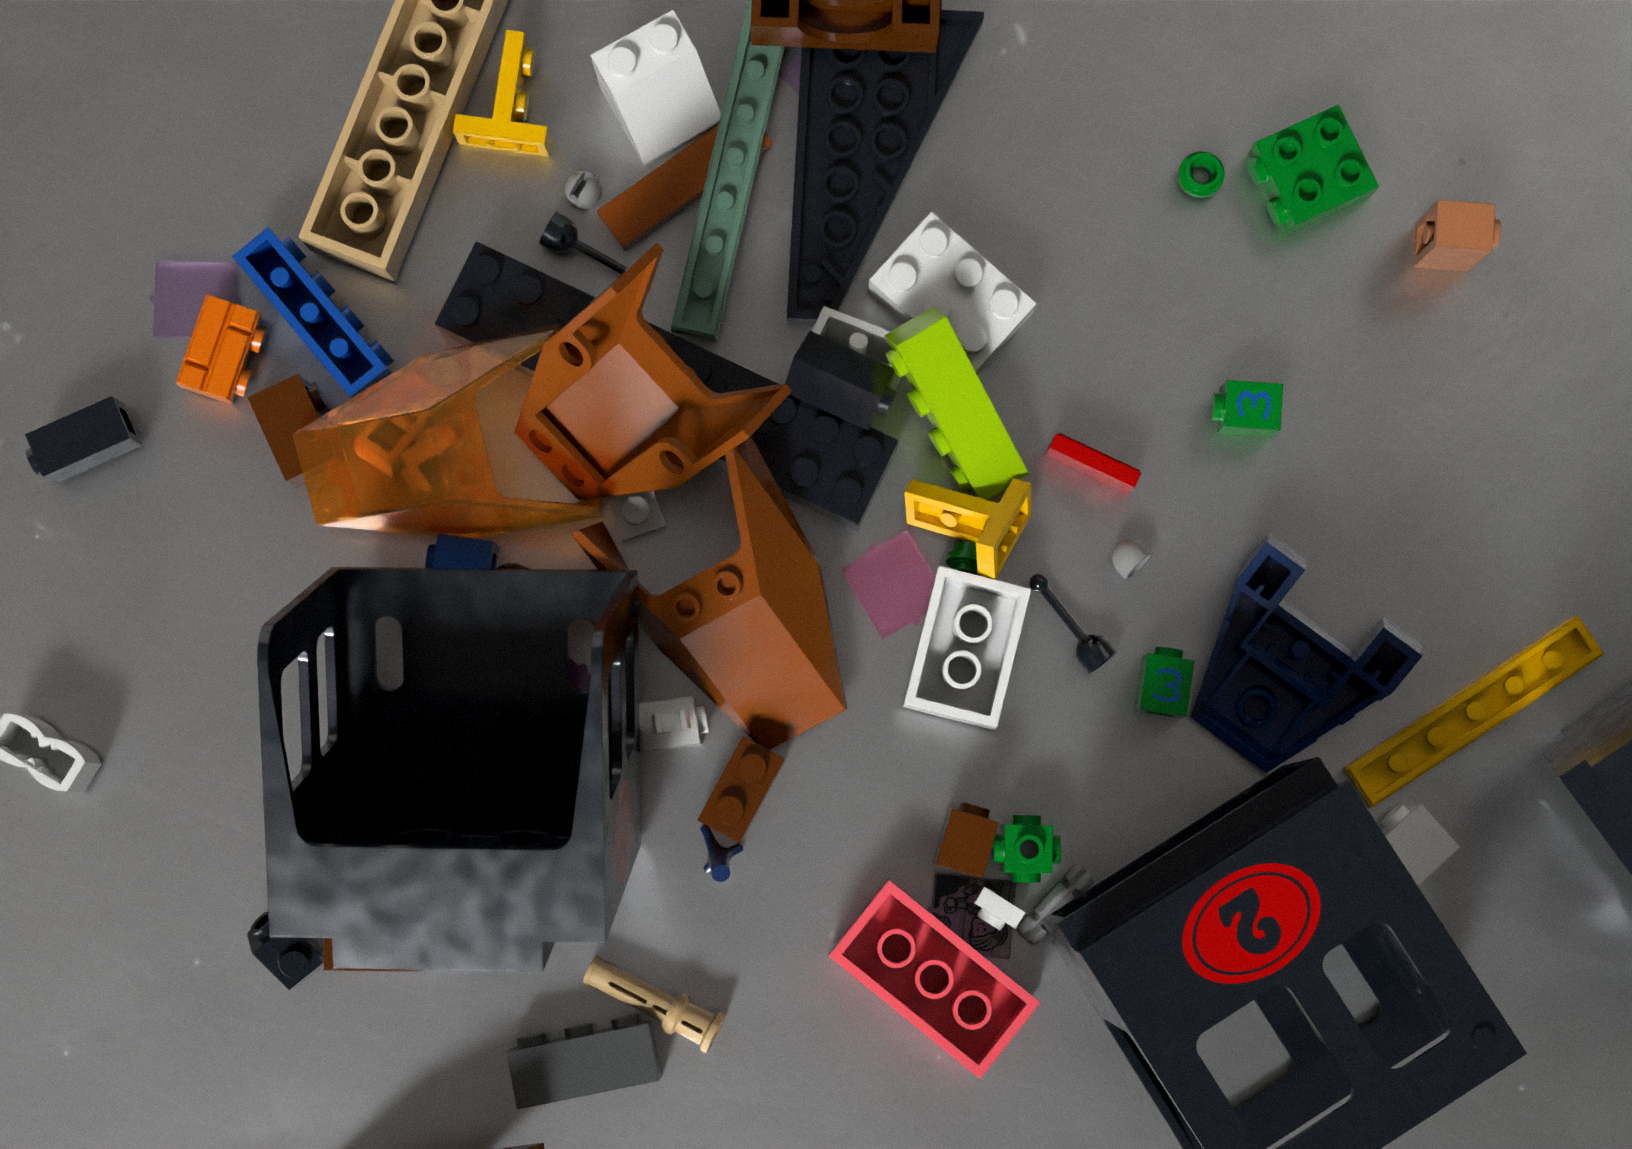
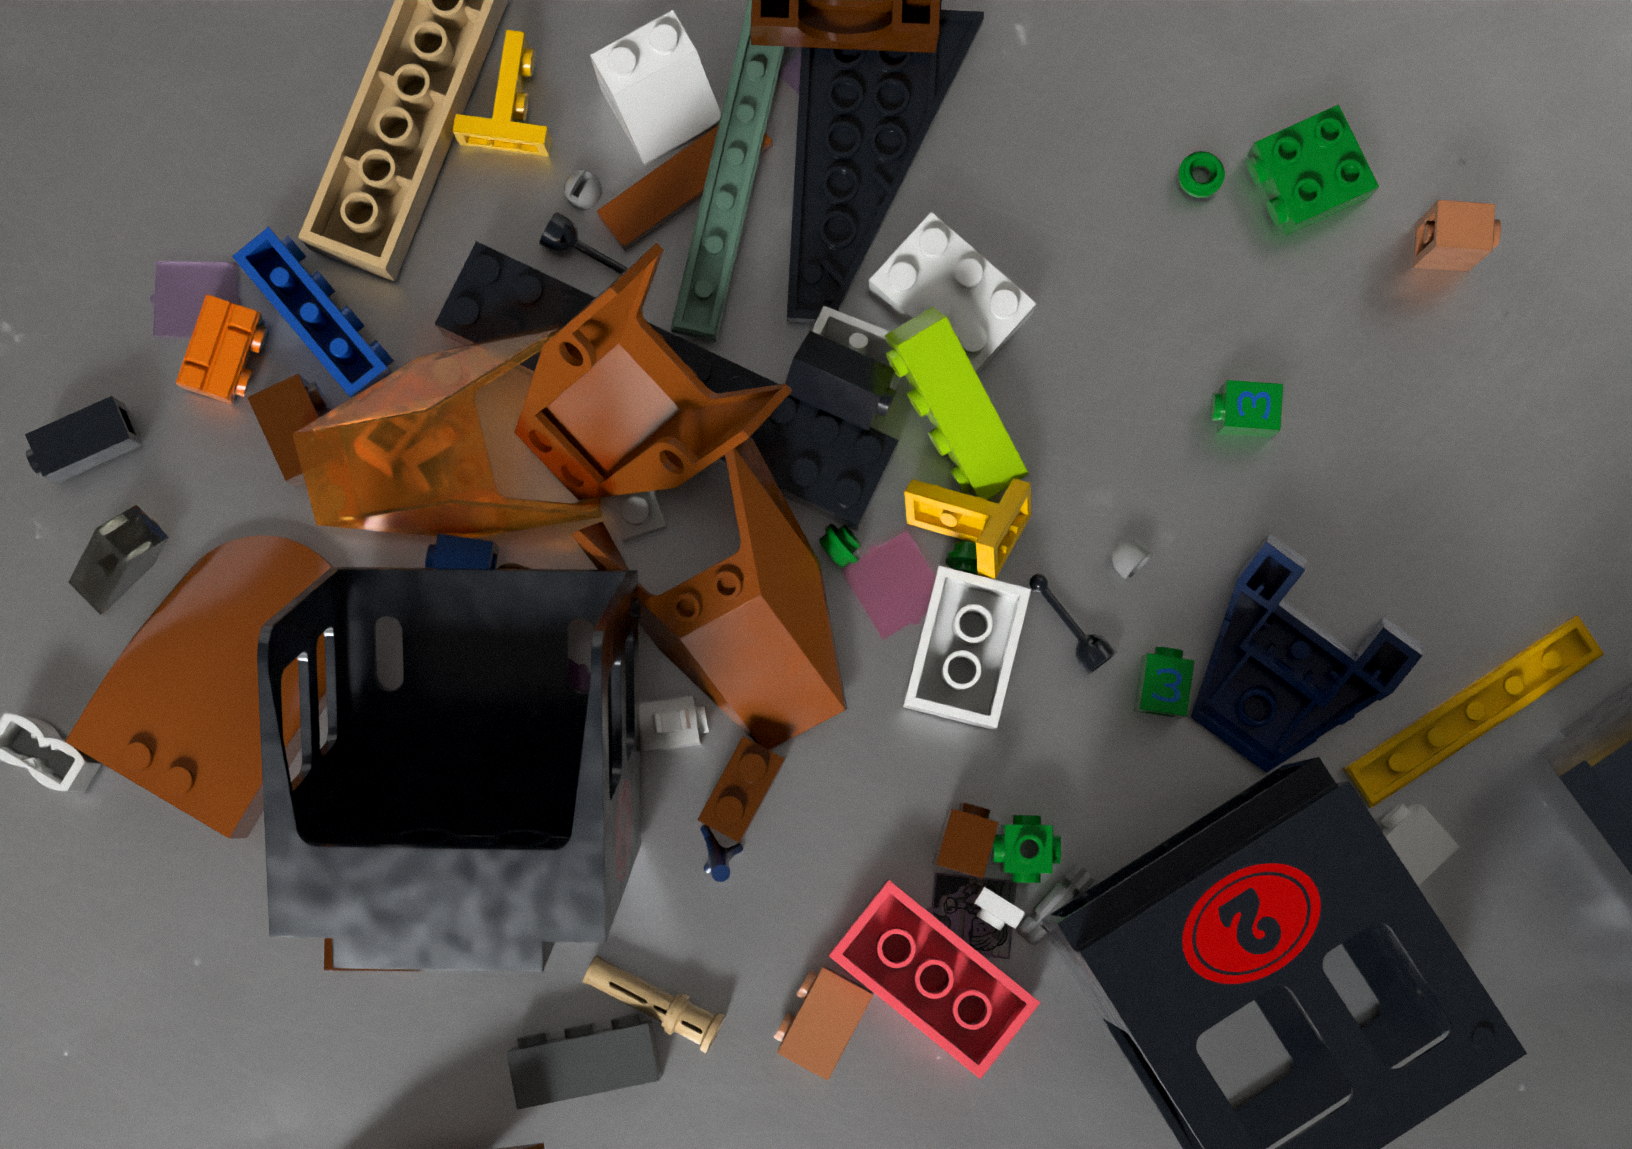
black bracket [247,911,324,990] -> none
red tile [1045,432,1141,494] -> none
none -> dark orange windscreen [65,535,333,839]
none -> clear smoke slope [68,505,169,615]
none -> nougat brick [774,965,873,1081]
none -> green plate [819,524,862,568]

